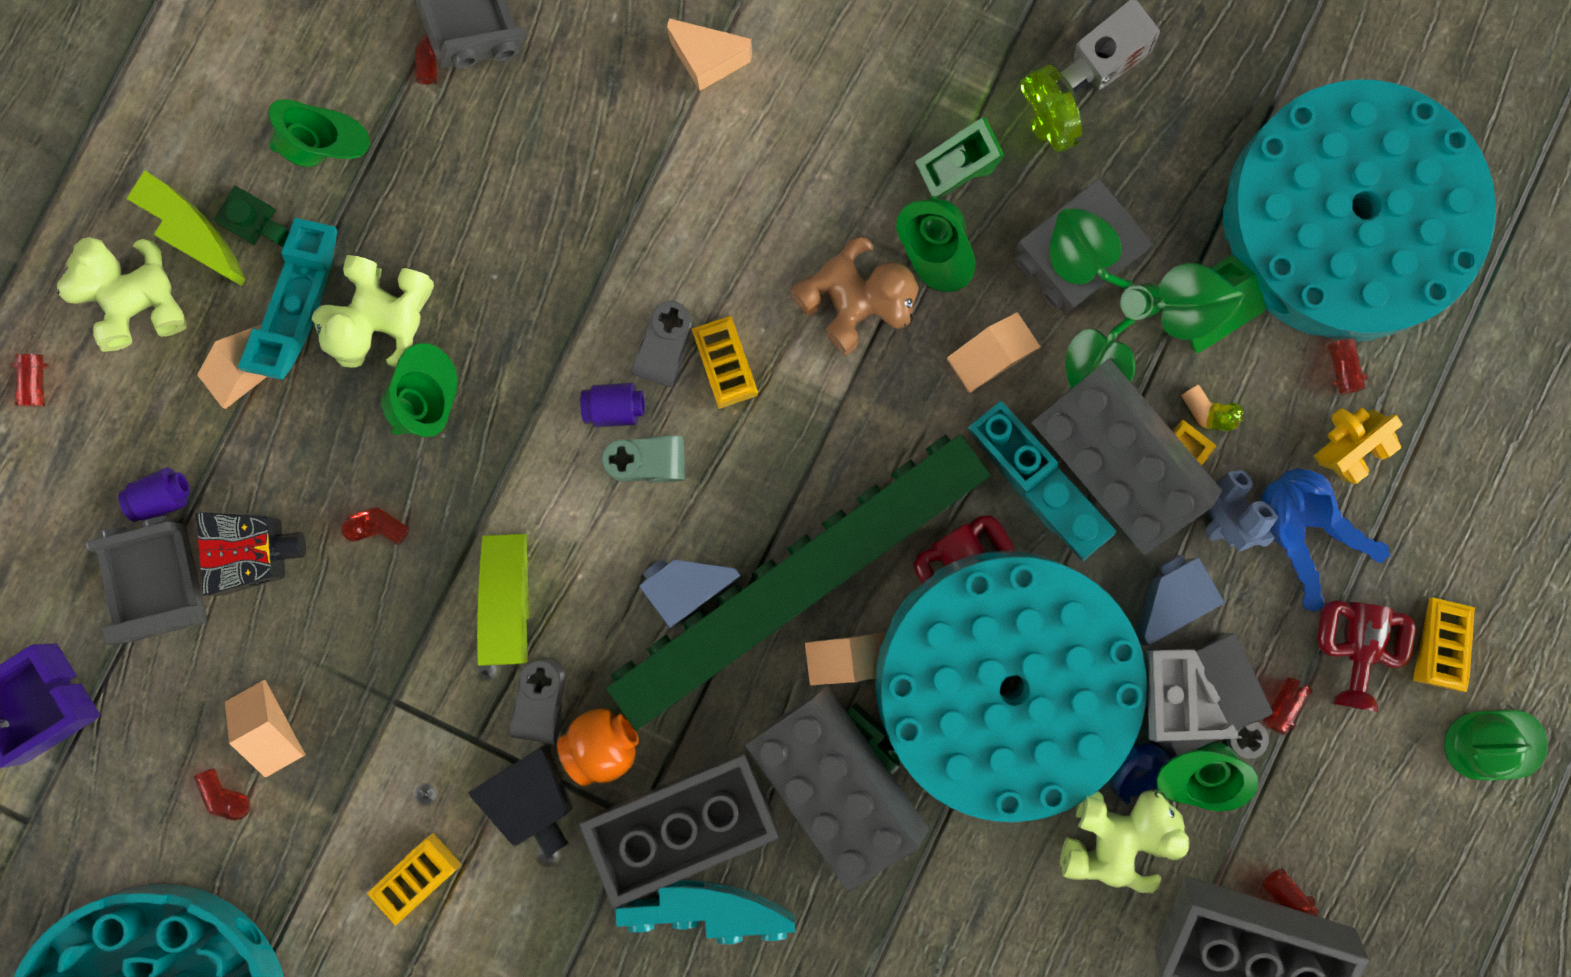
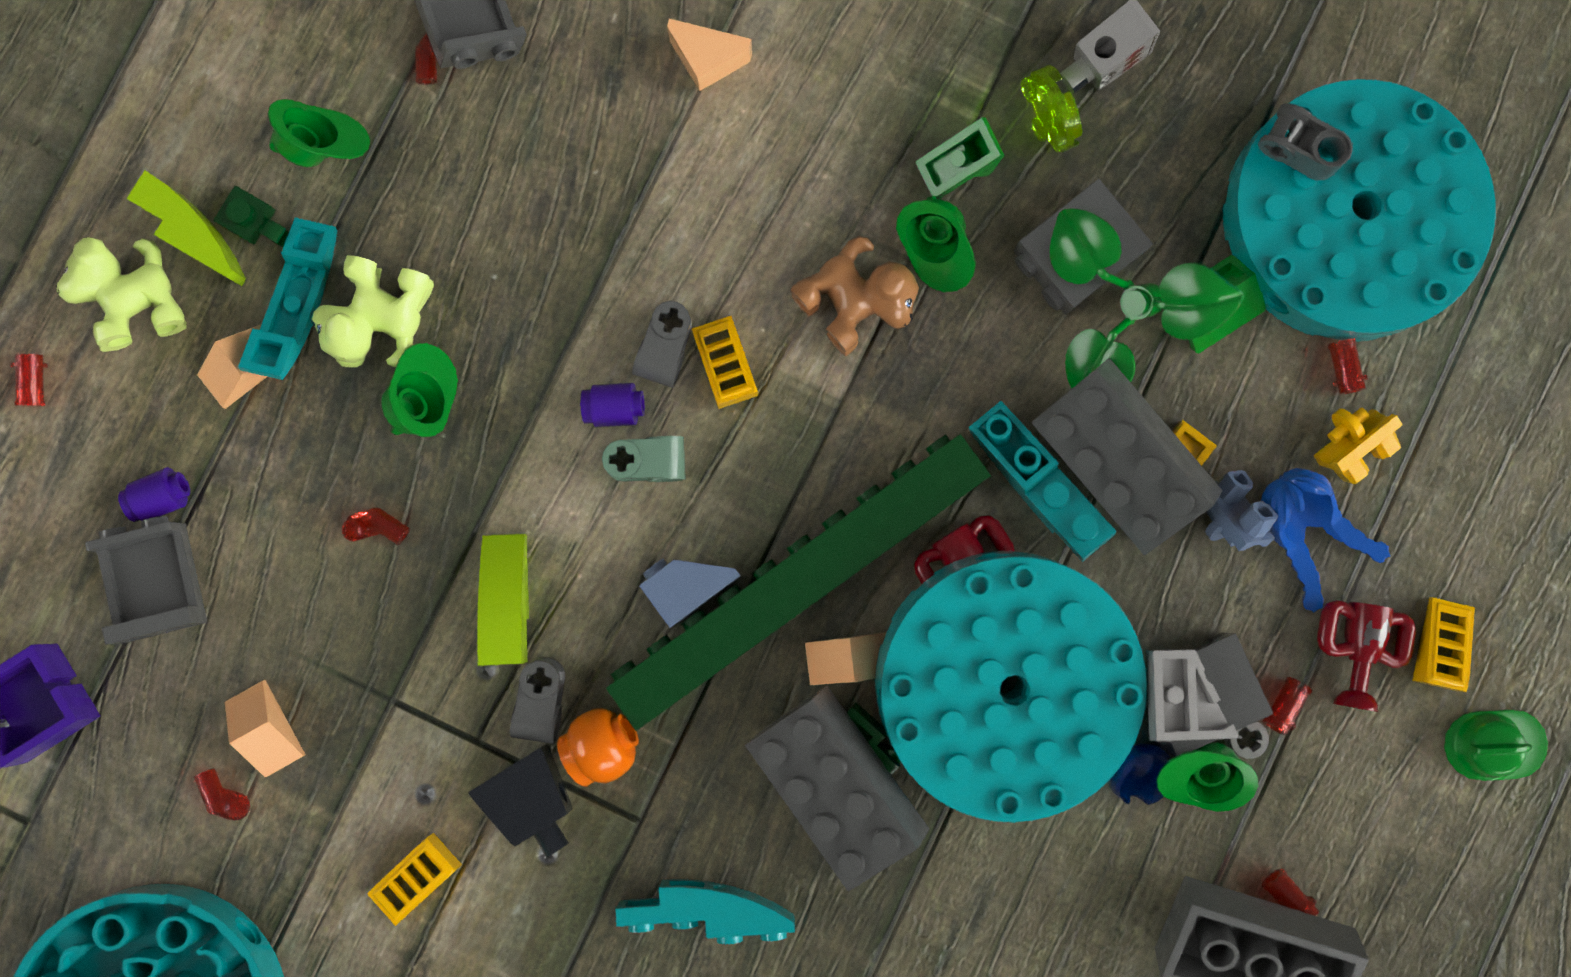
torso [196,512,306,596] -> none
dark grey brick [579,750,779,908] -> none
light nougat slope [947,312,1041,394] -> none
yellowish green animal [1060,790,1189,893] -> none
sand blue slope [1136,554,1225,645] -> none
arm [1180,384,1244,431] -> none
none -> dark grey piece [1258,103,1353,181]

